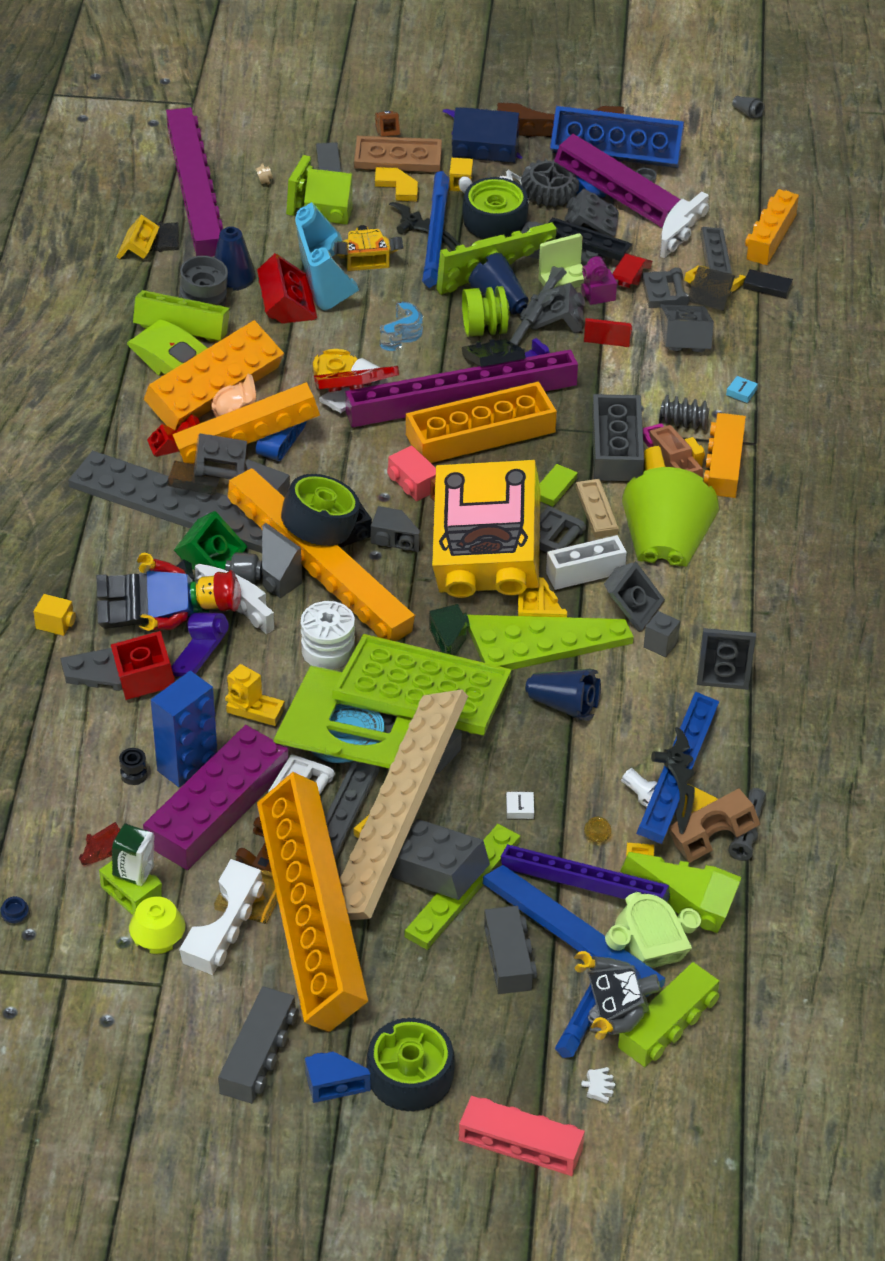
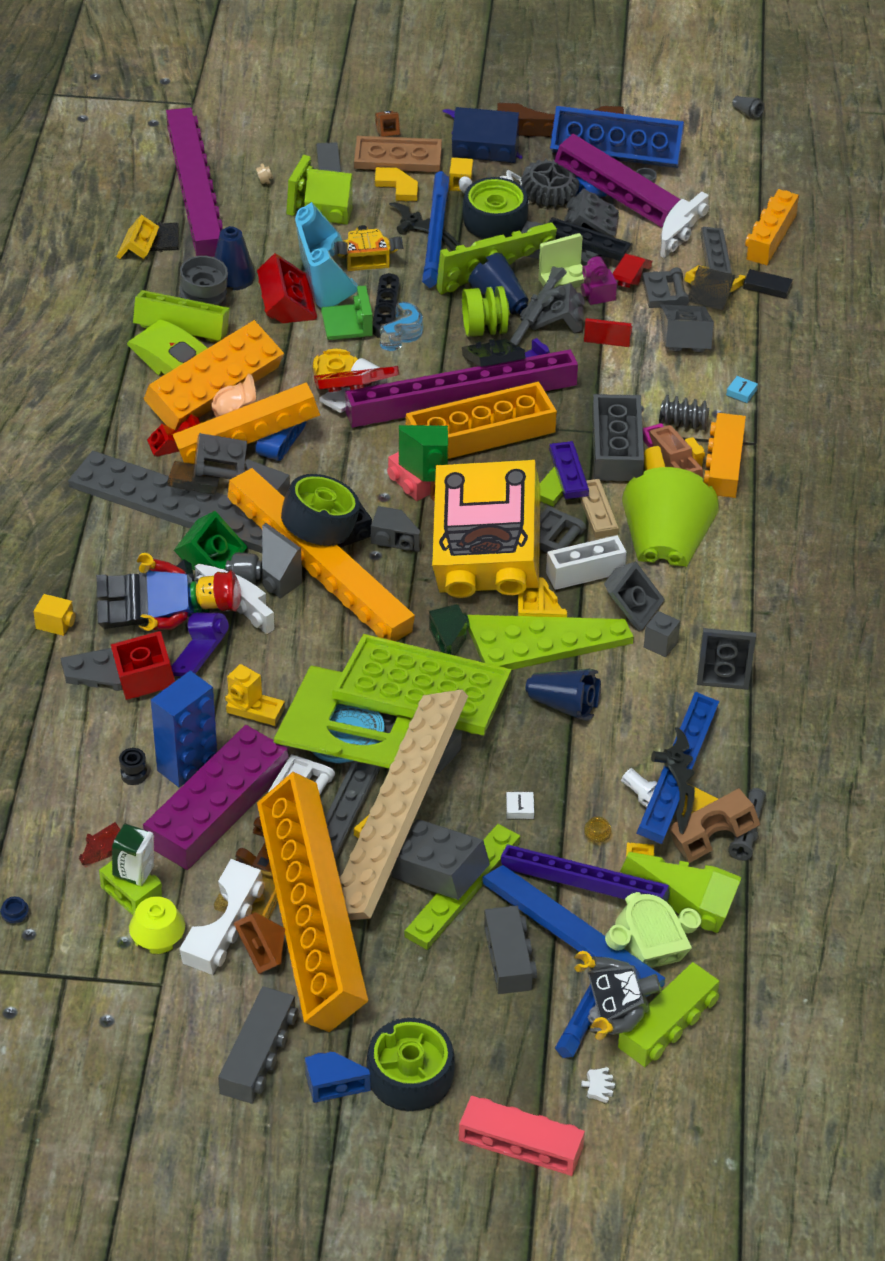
white wheel [301,601,355,670] -> none
none -> dark orange slope [233,912,285,974]
none -> bright green bracket [321,285,373,340]
none -> black beam [373,273,399,339]
none -> green slope [399,425,448,481]
none -> dark purple tile [549,441,589,499]

